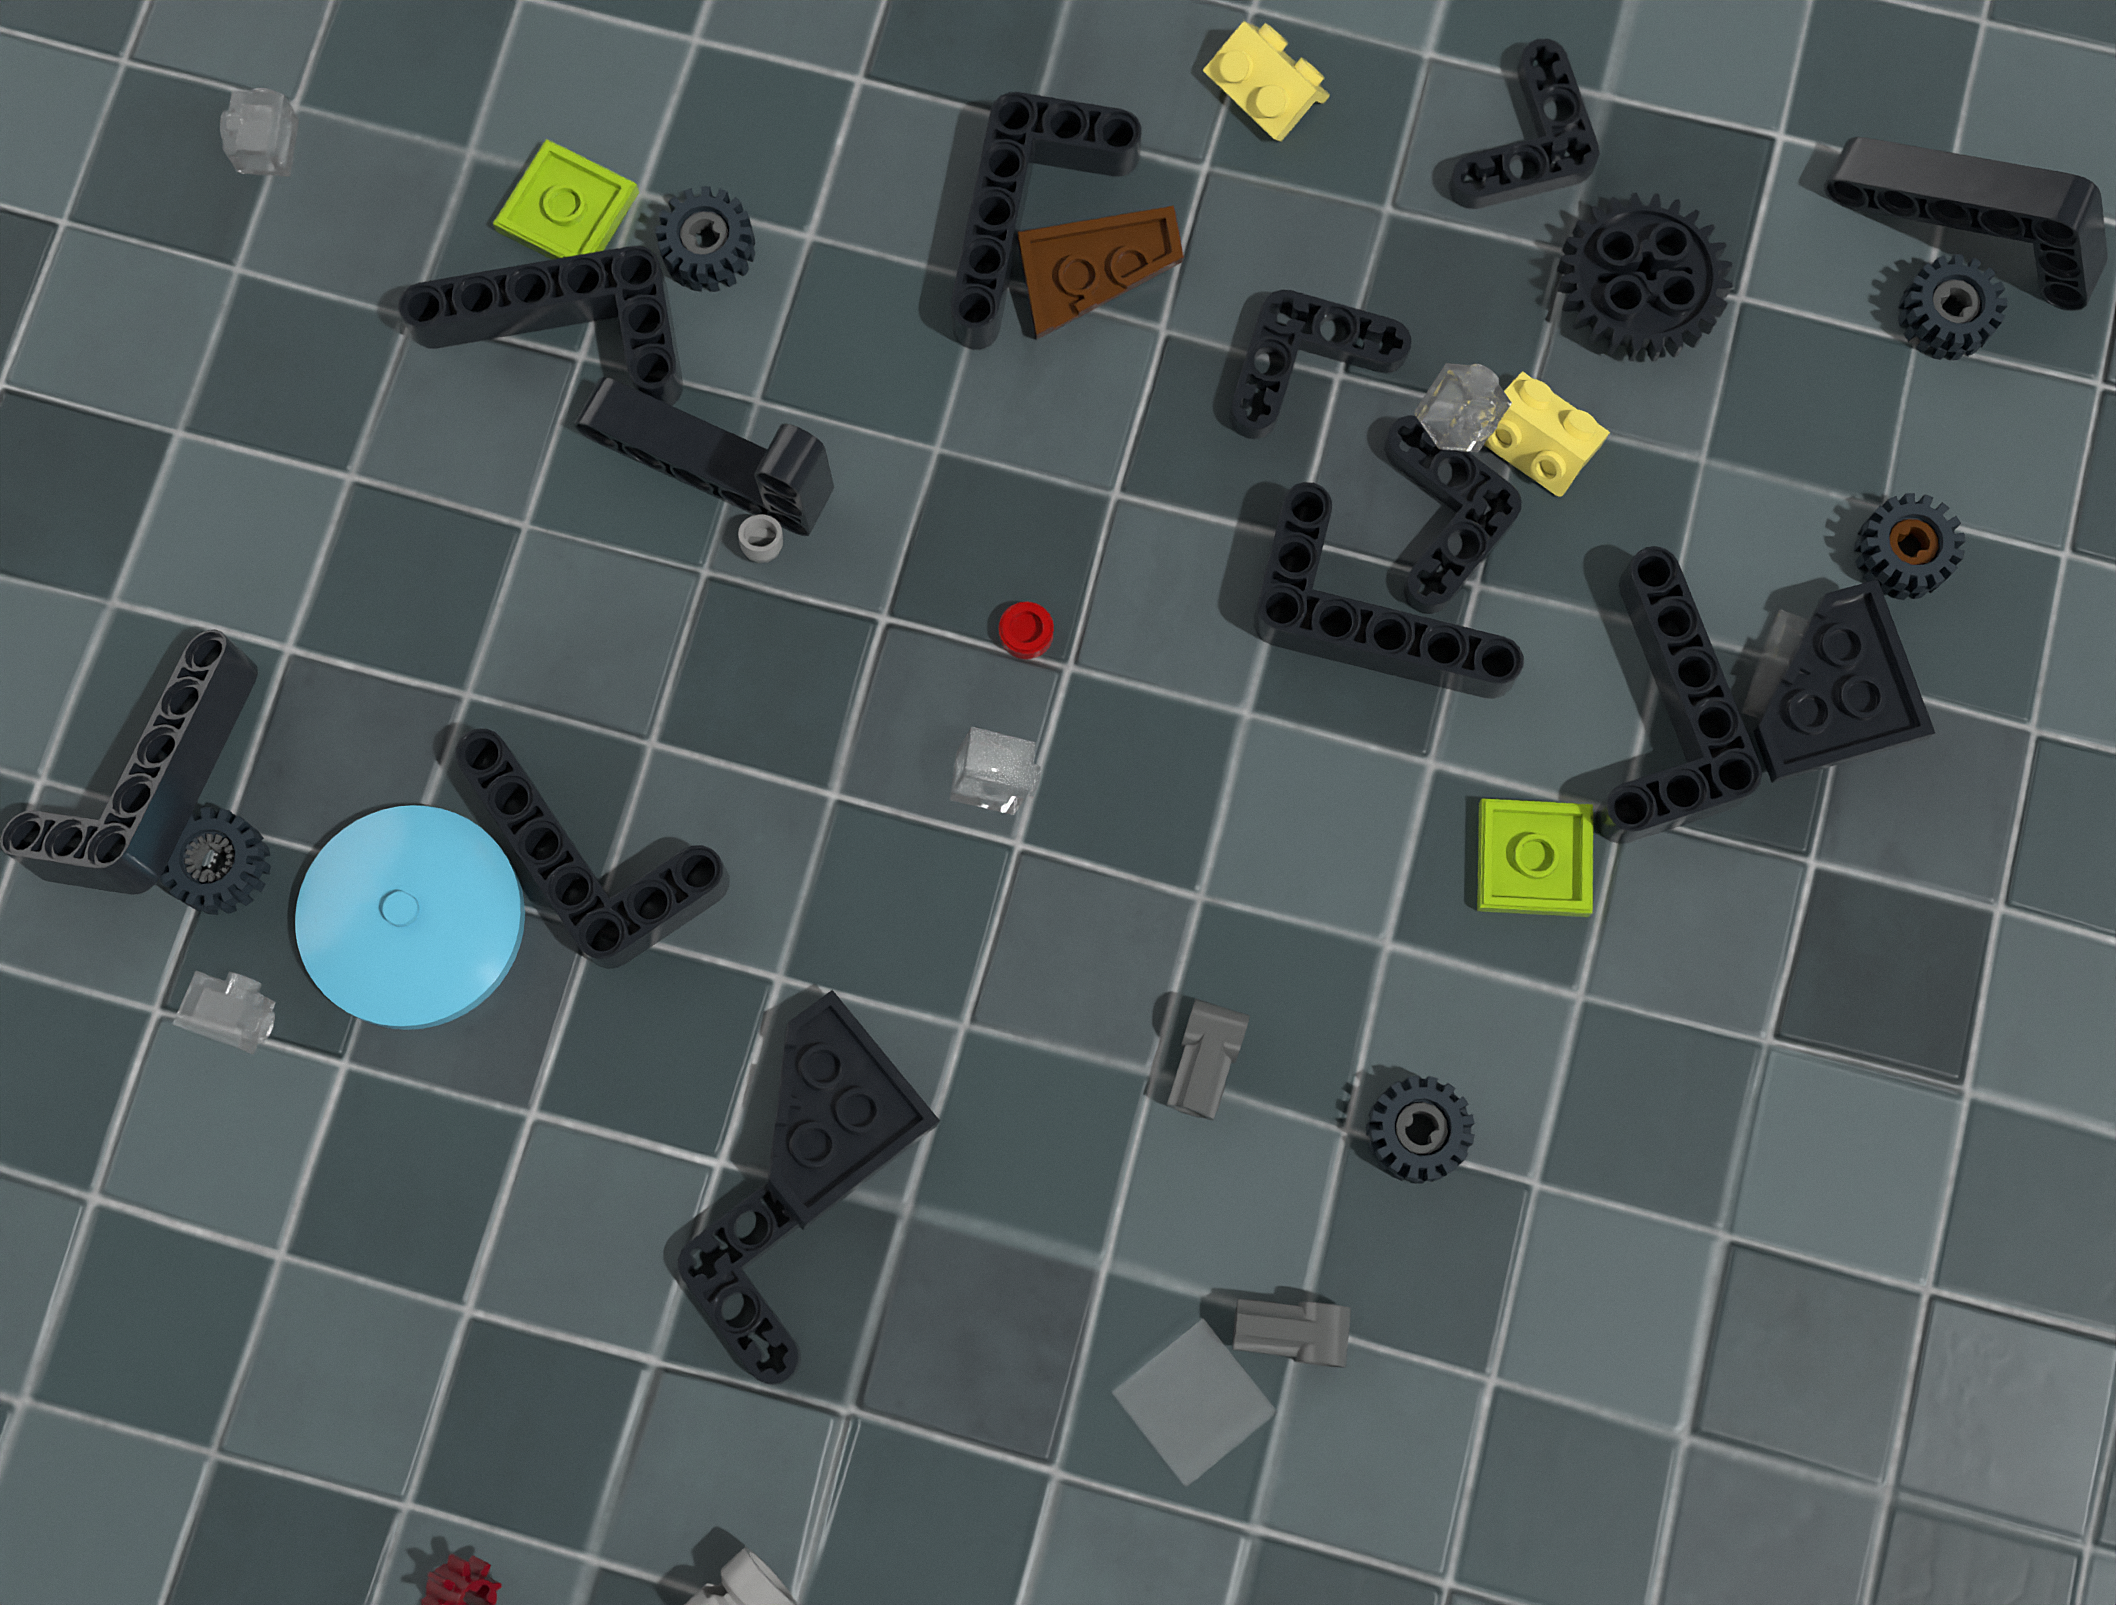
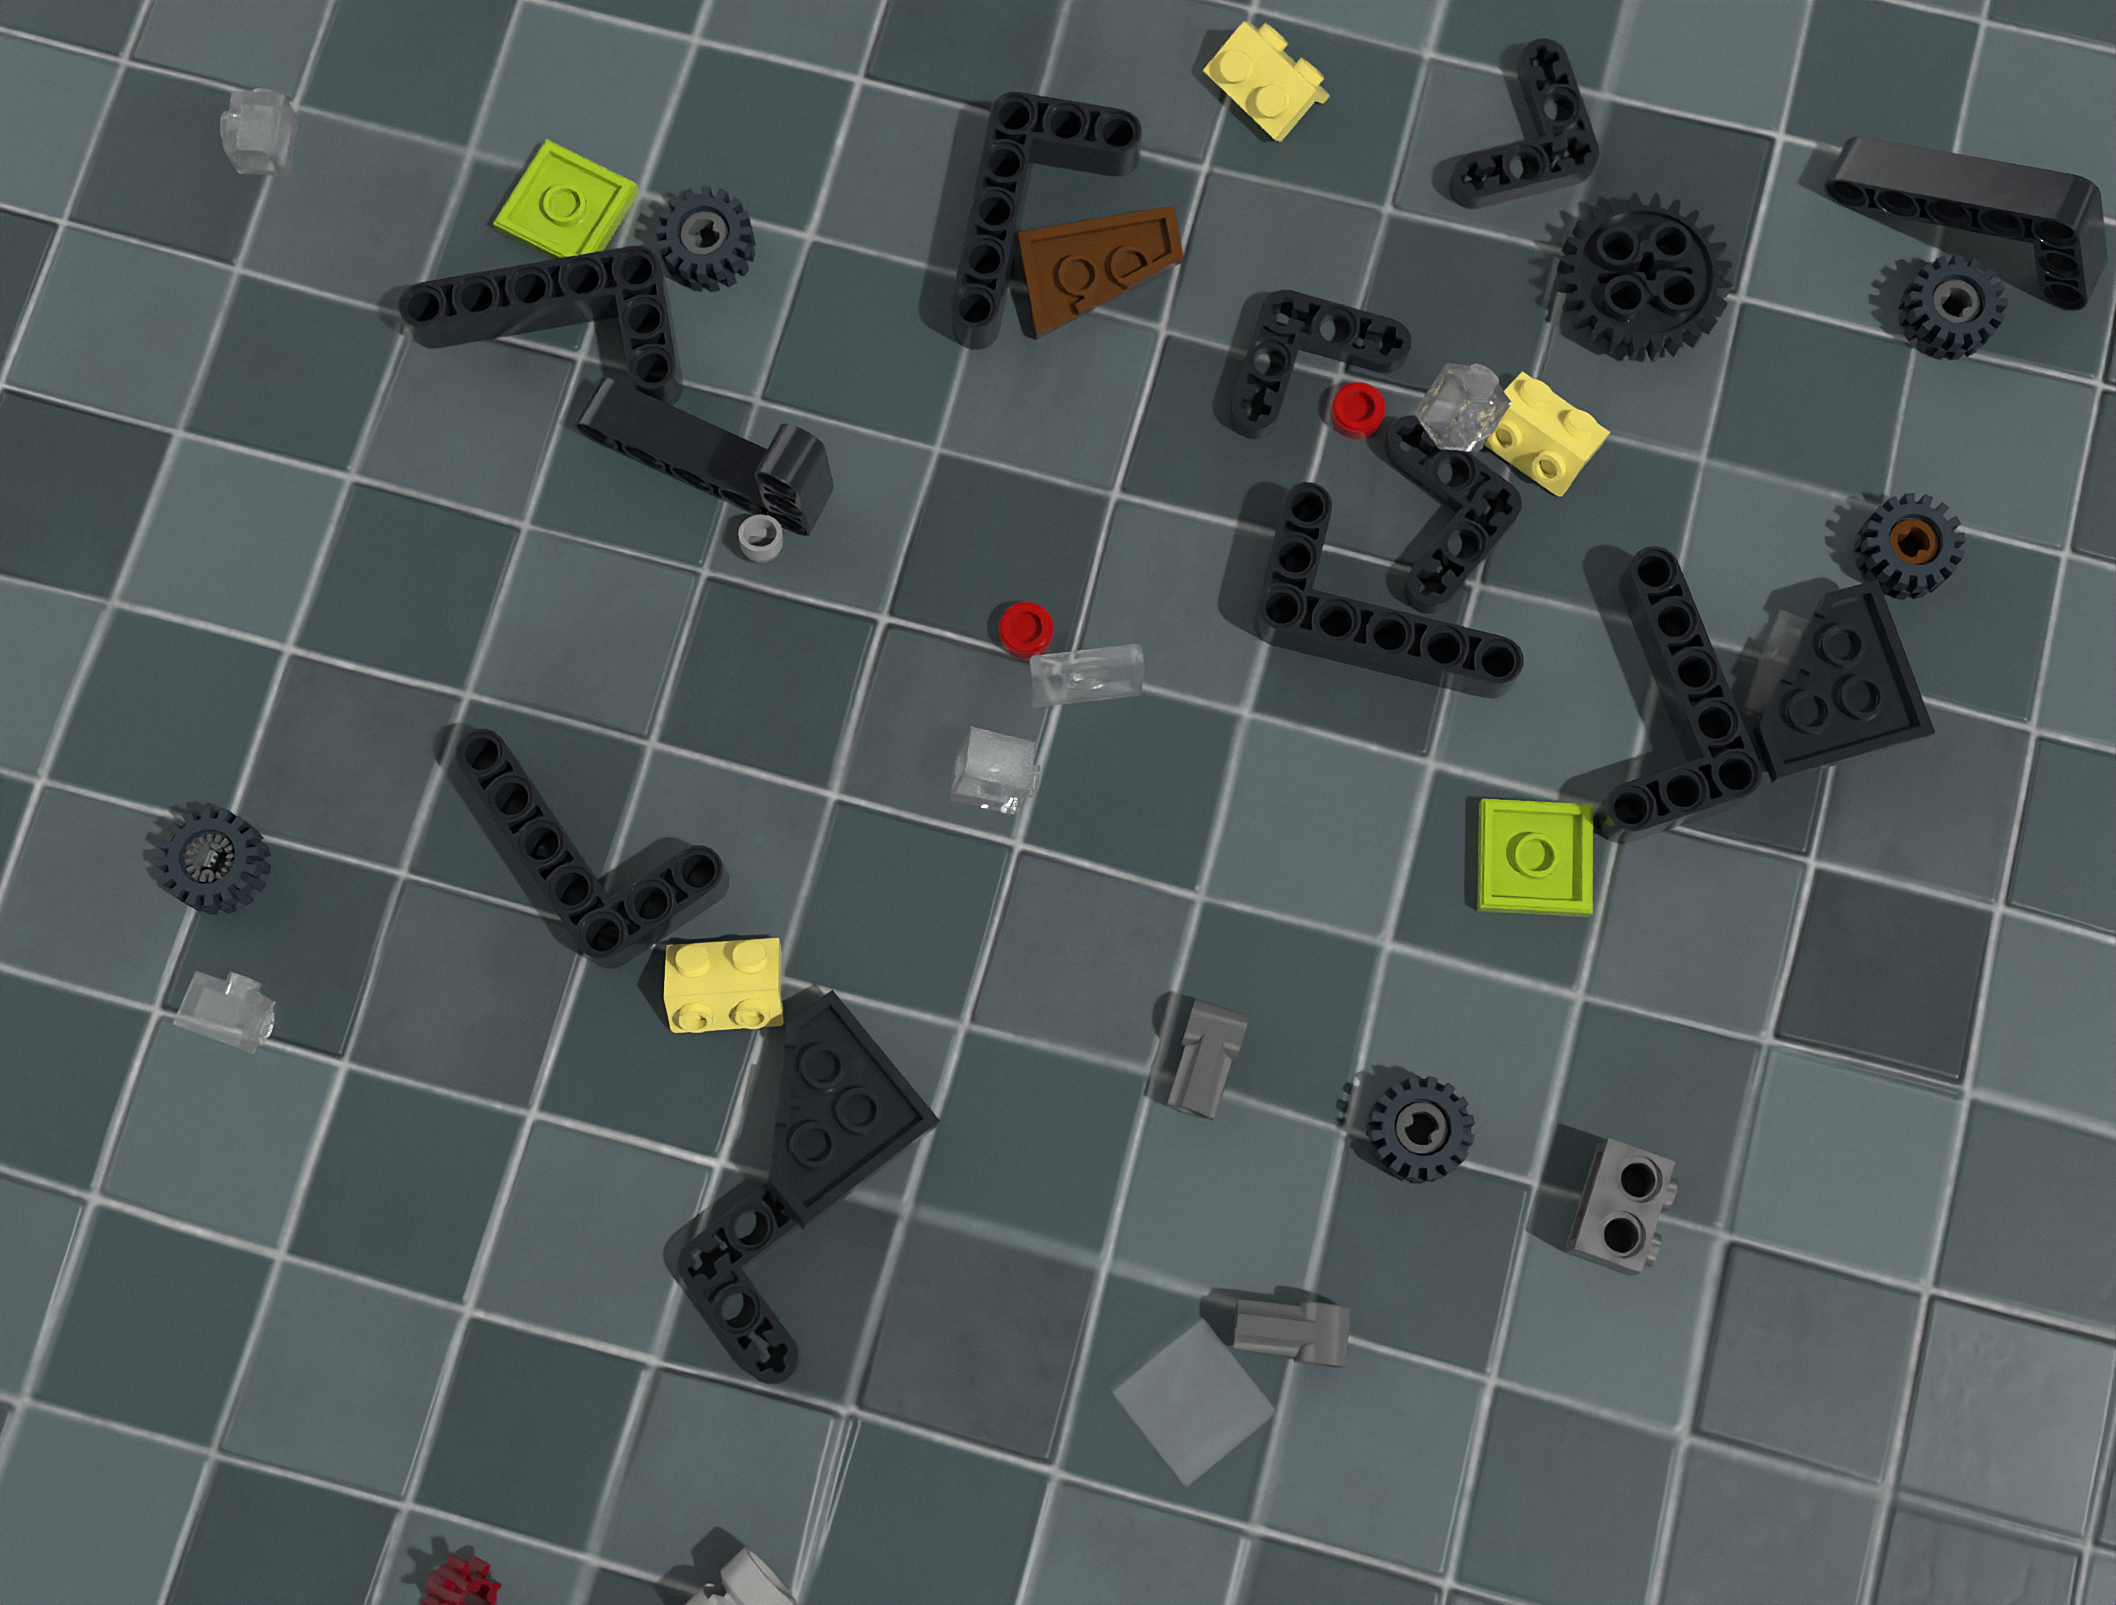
black beam [0,629,258,895] -> none
medium azure dish [295,805,525,1030] -> none
none -> light yellow bracket [664,938,784,1033]
none -> clear tile [1029,644,1145,708]
none -> red tile [1330,382,1386,439]
none -> flat silver brick [1563,1138,1678,1276]

